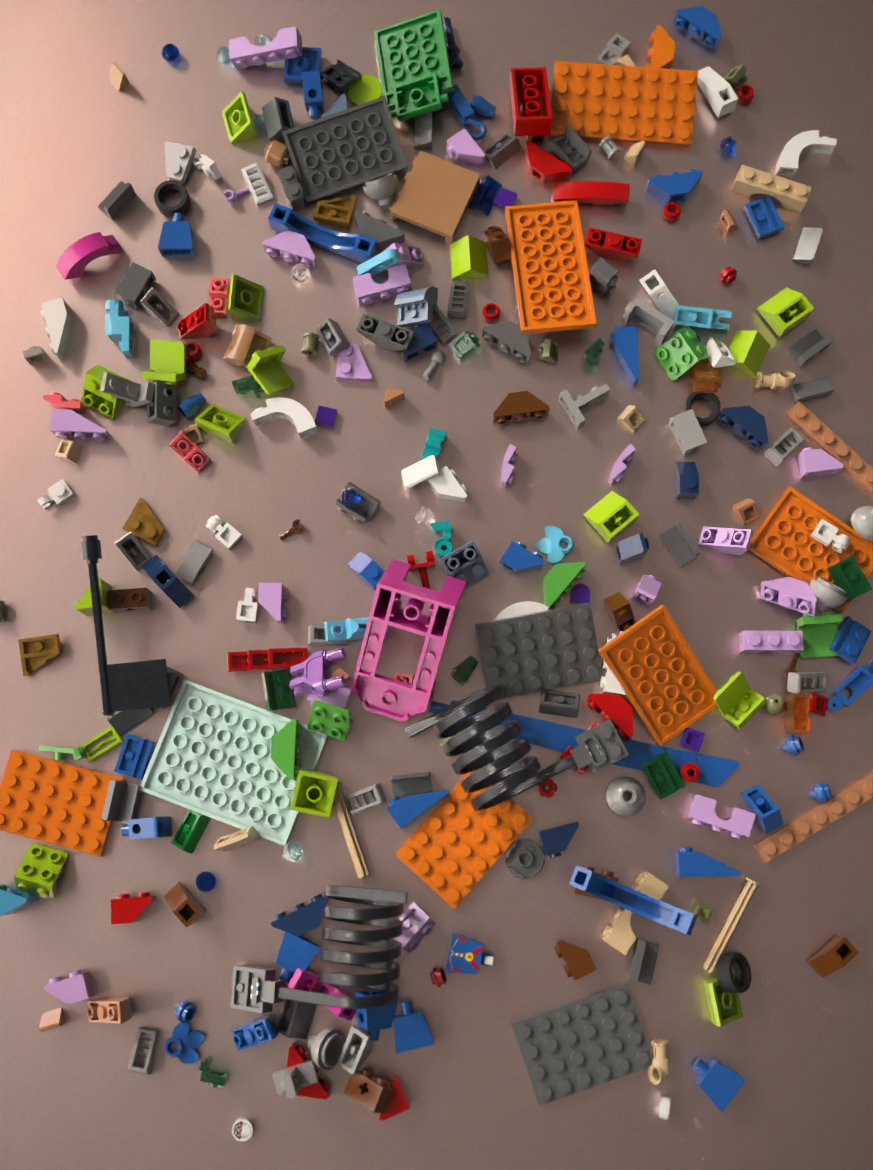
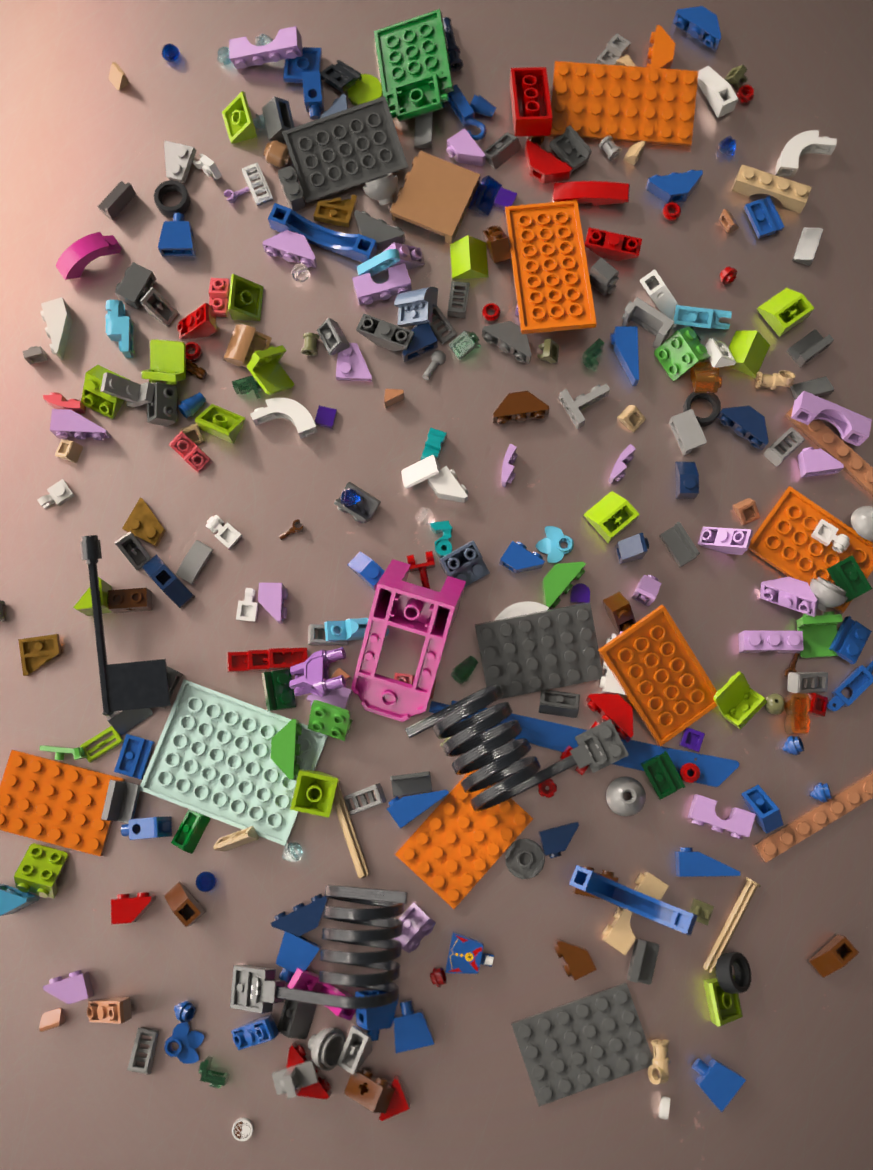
none -> lavender arch [791,391,872,447]

